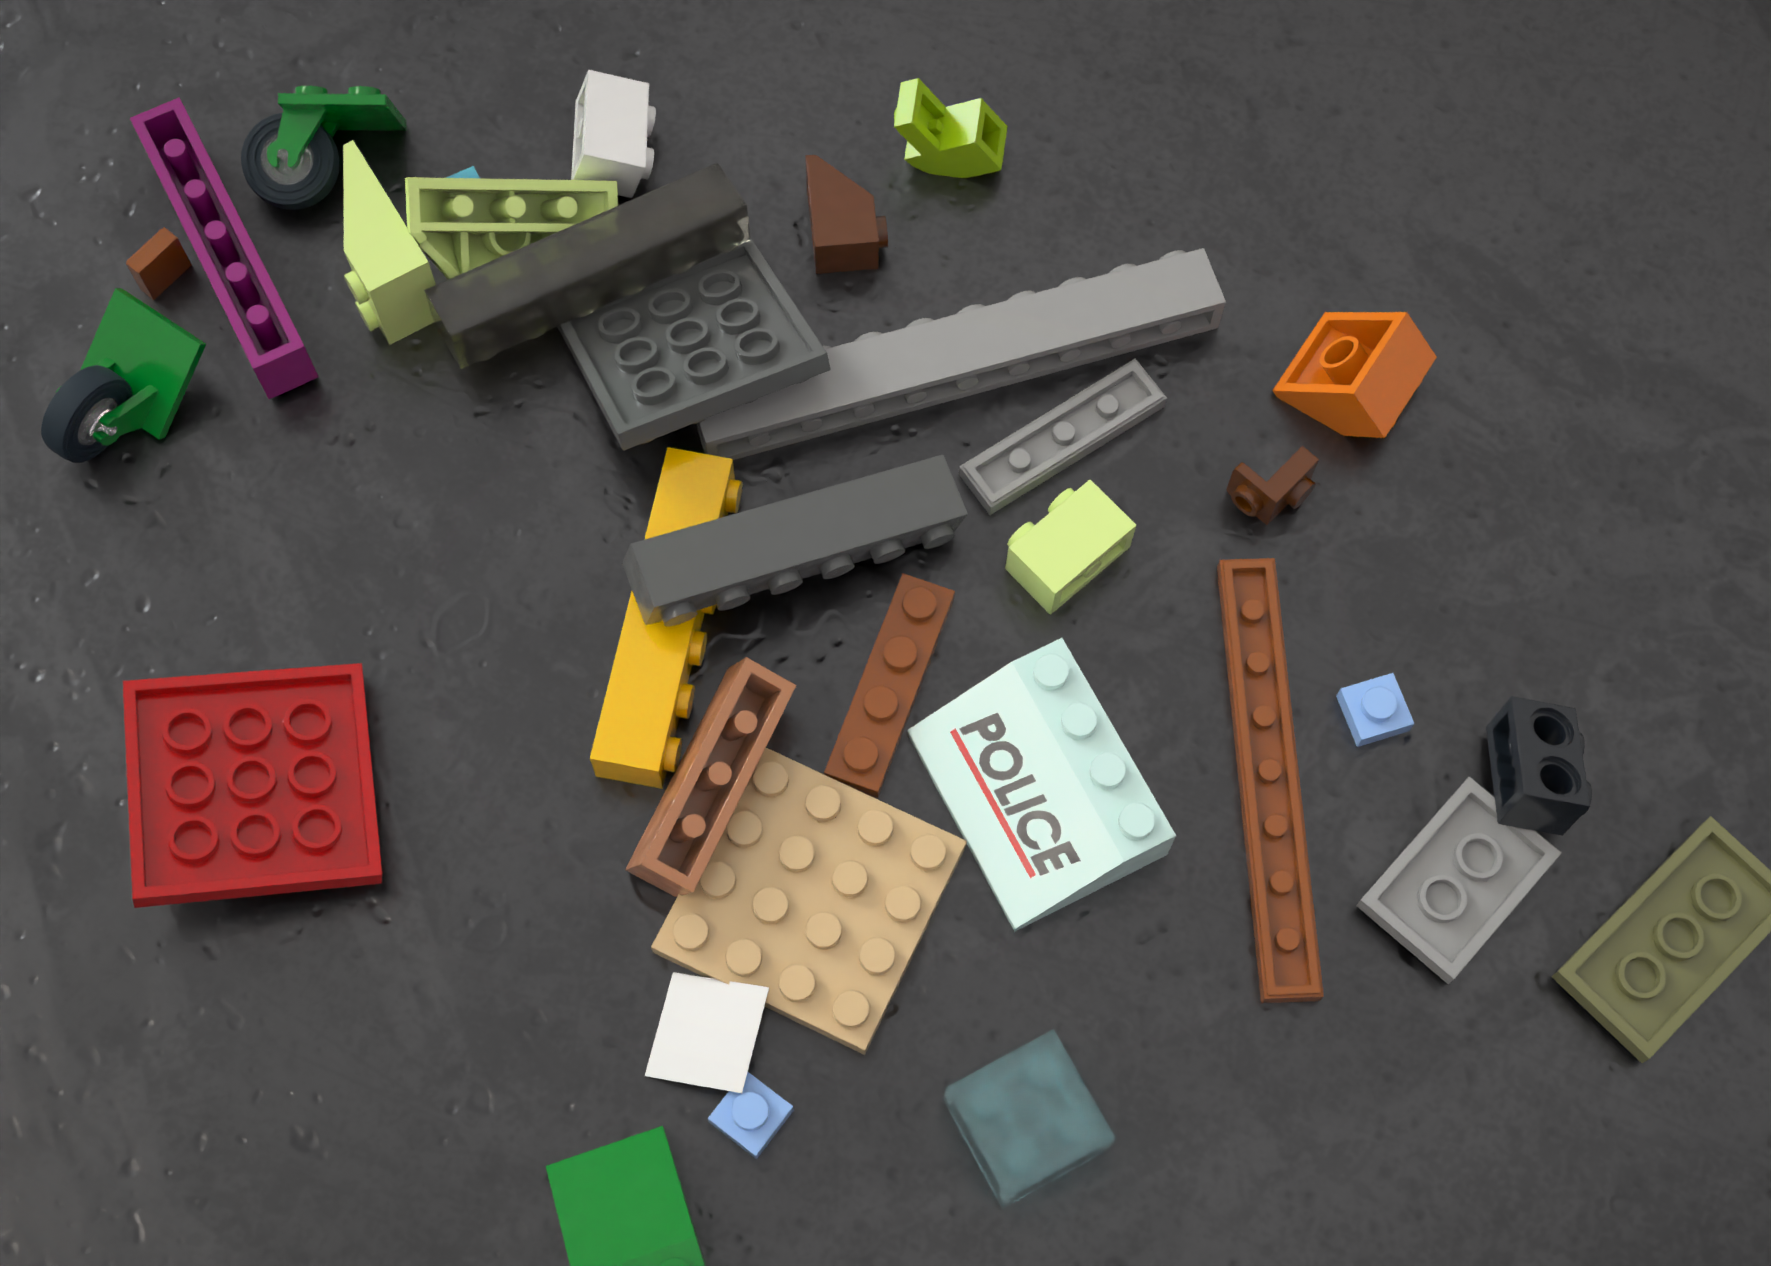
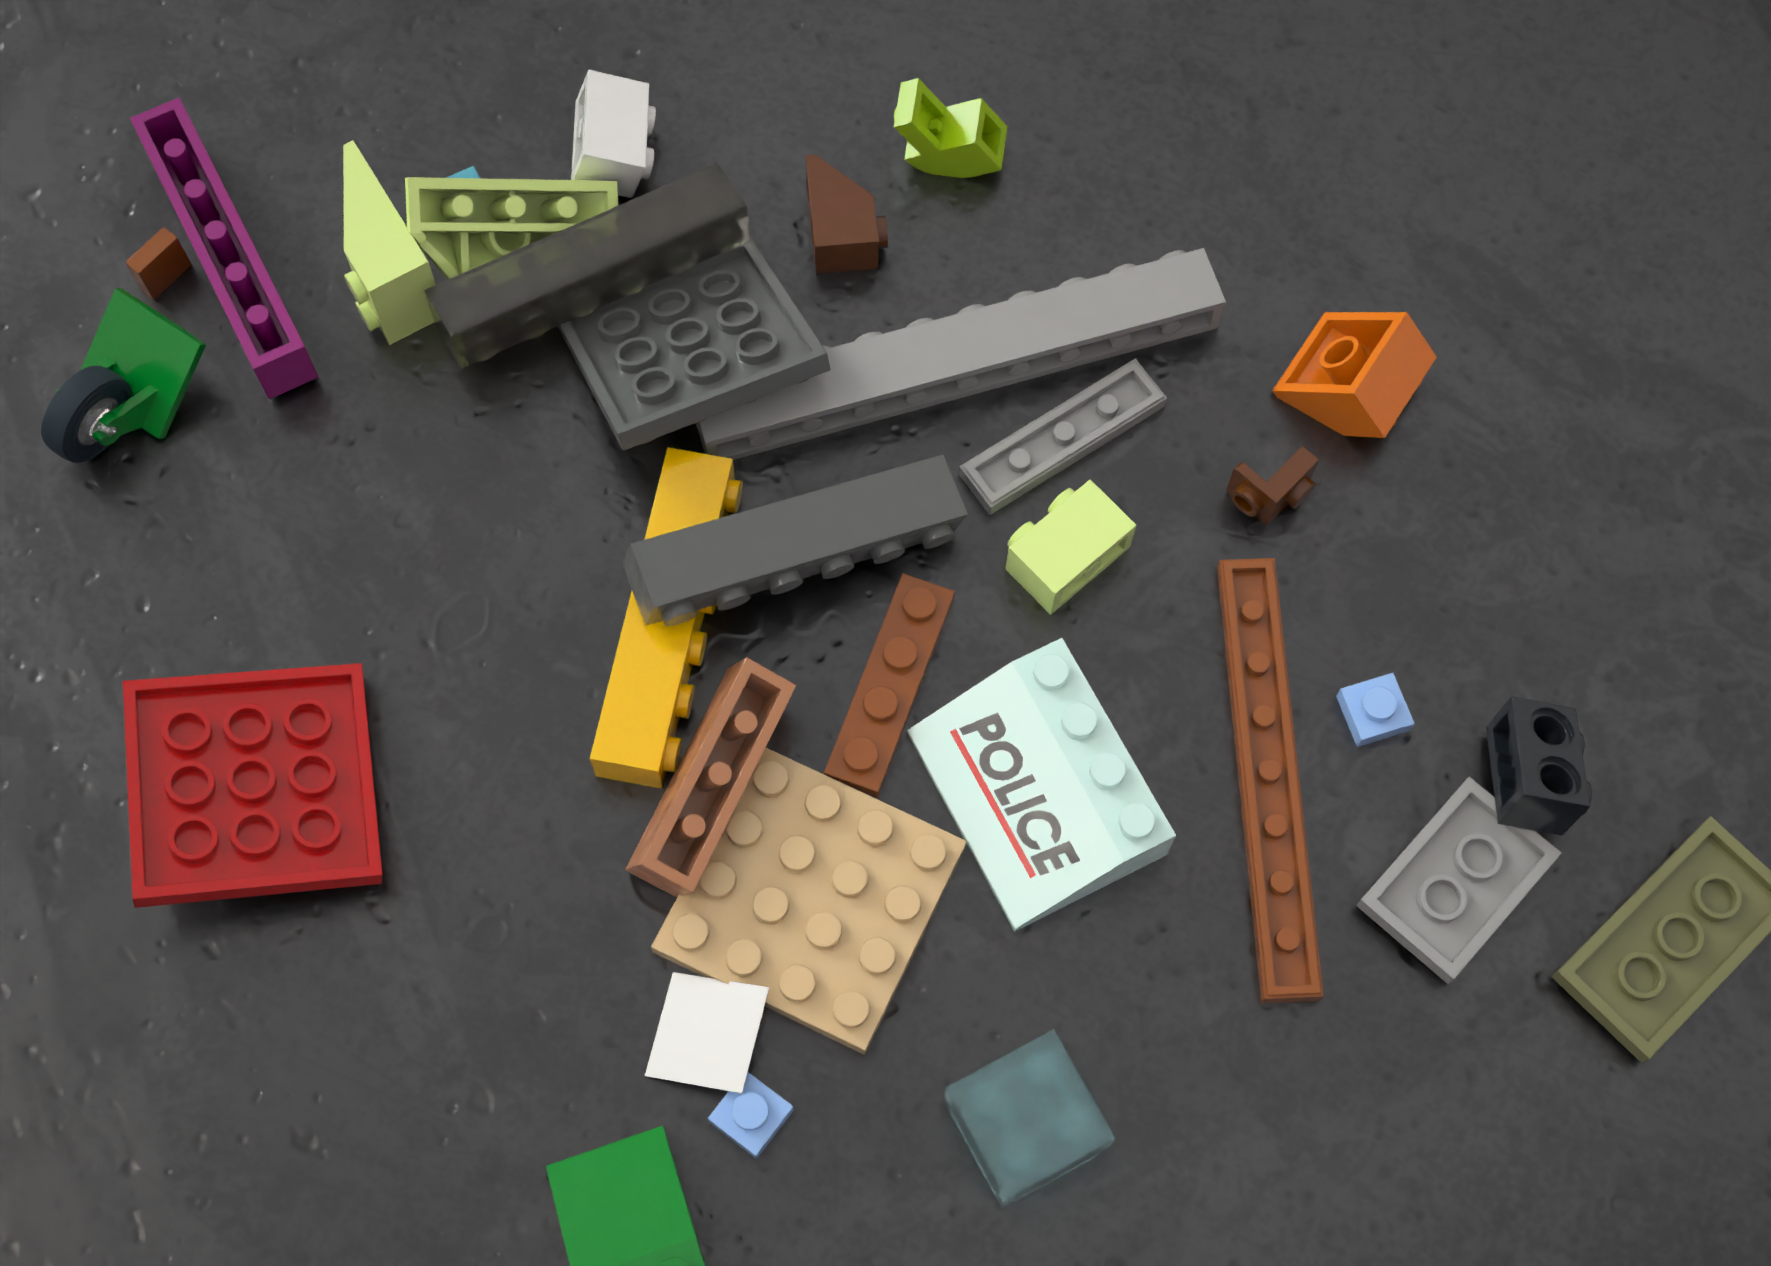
plate [241,86,407,210] -> none

